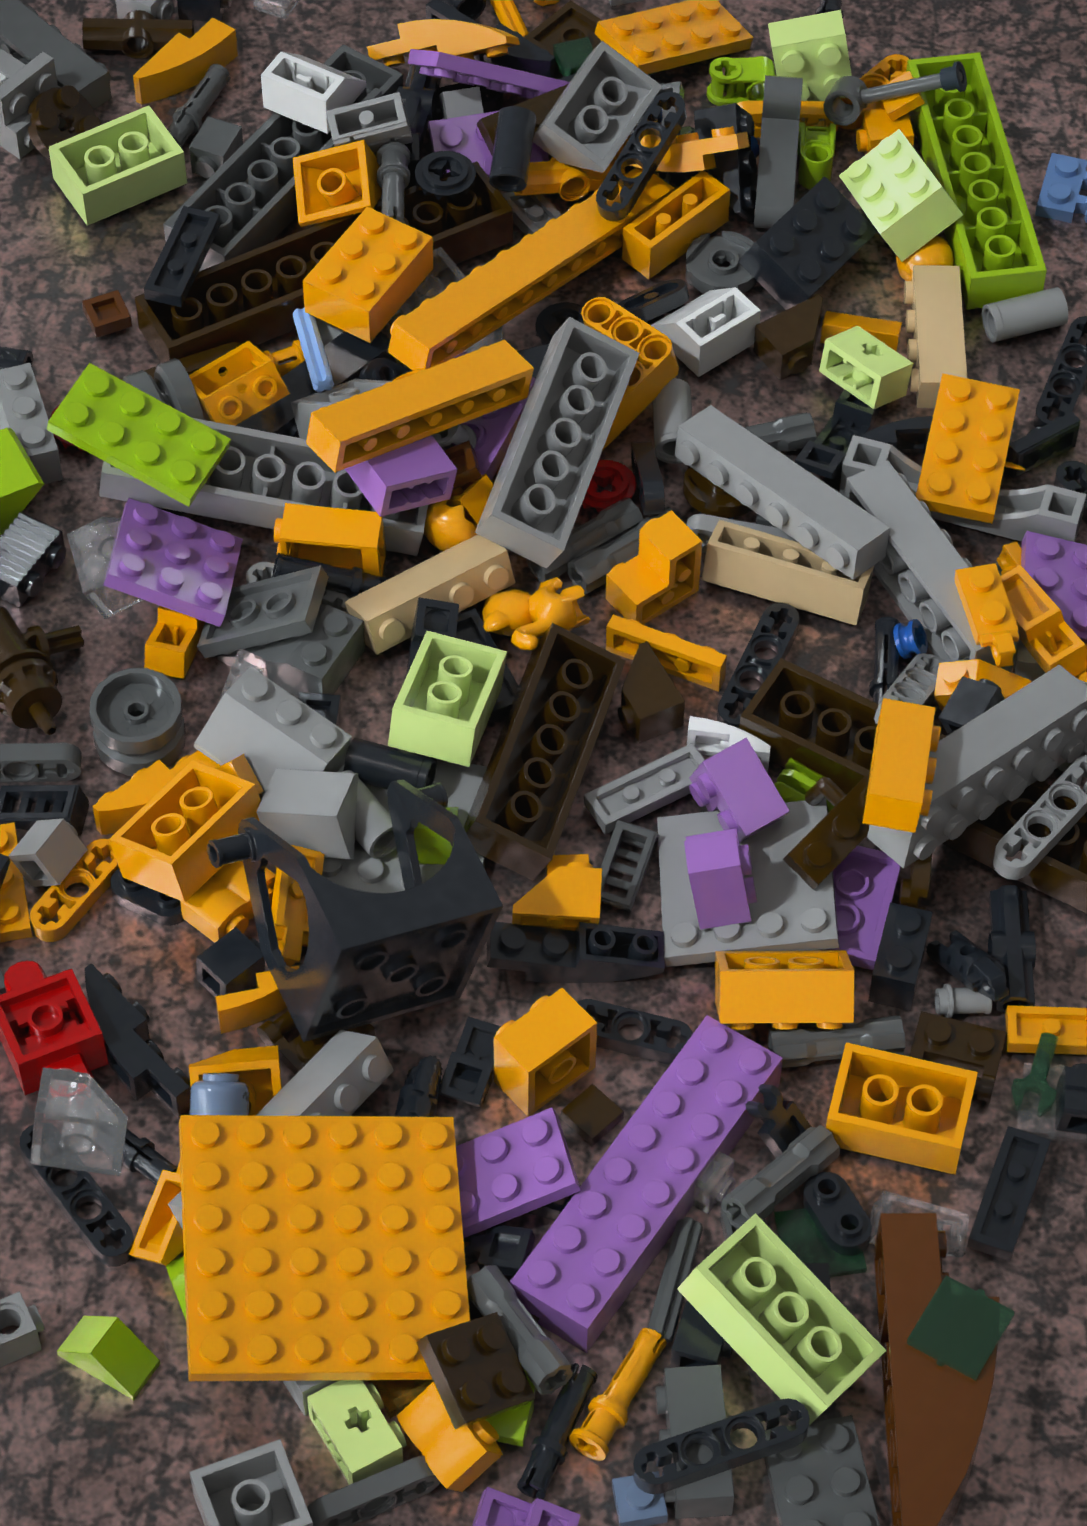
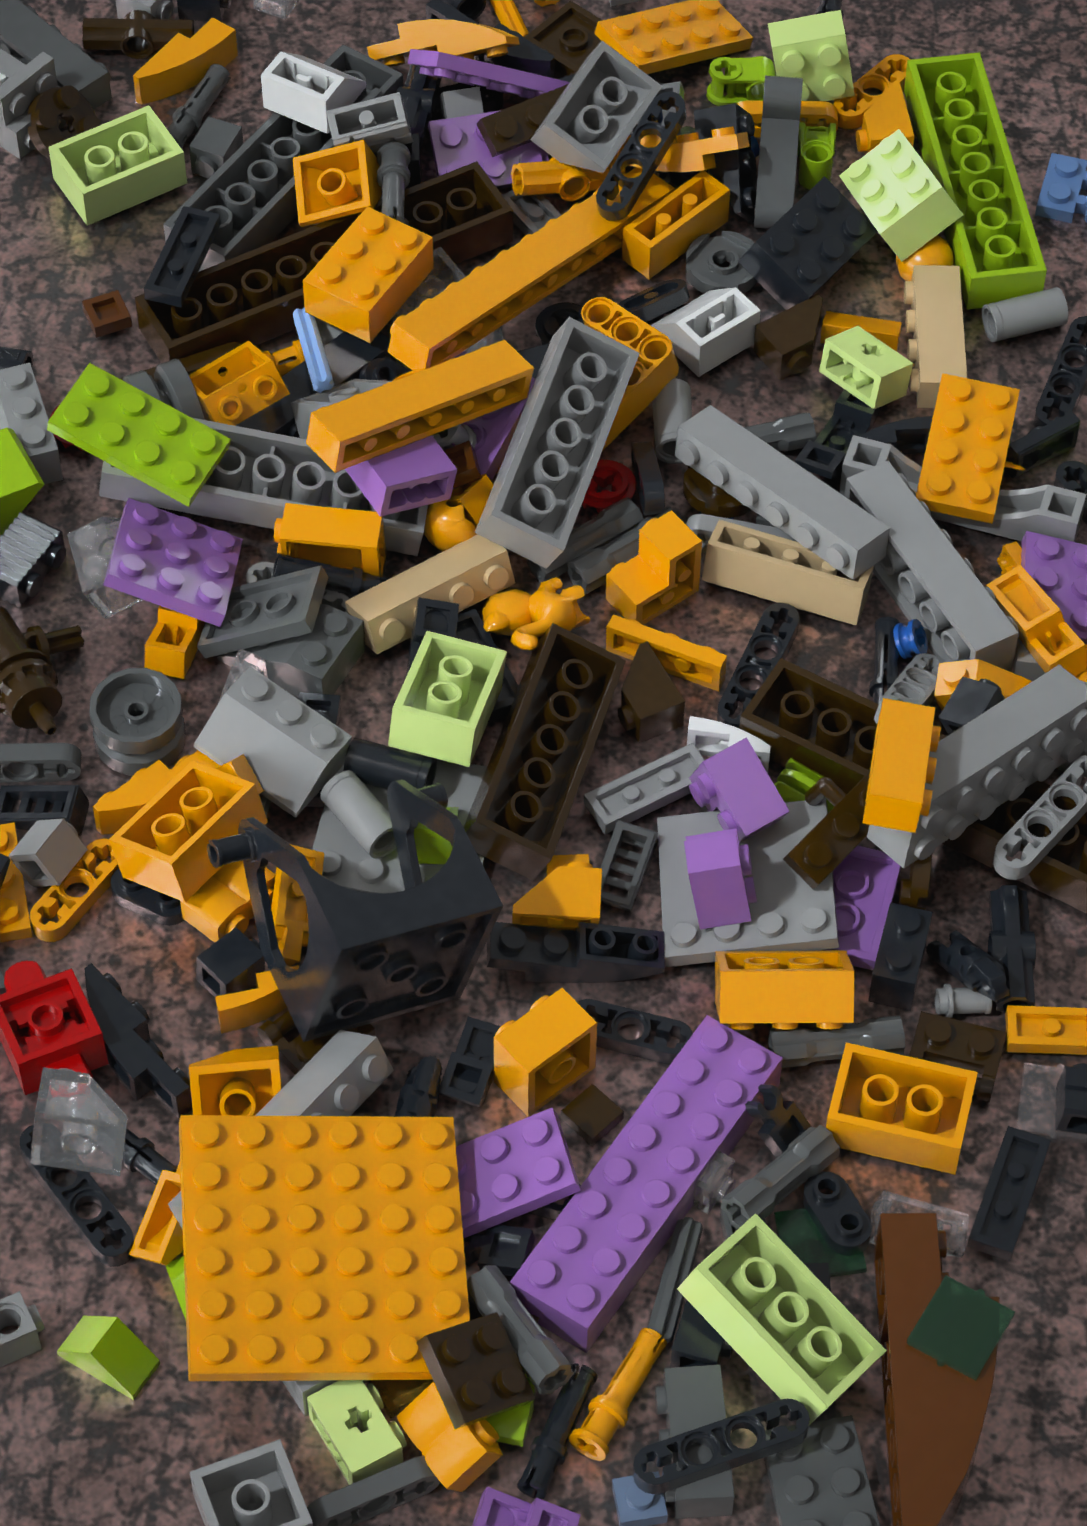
sand blue head [190,1073,250,1115] -> none
light grey slope [256,769,358,859] -> none
black gear [415,151,476,201] -> none
black pin [489,106,536,192] -> none
clear green tile [553,37,594,77] -> none
dark grey piece [824,61,967,125] -> none
light orange tile [882,71,925,121] -> none
light orange hinge [954,563,1019,668] -> none
clear green bar [1010,1033,1058,1118] -> none

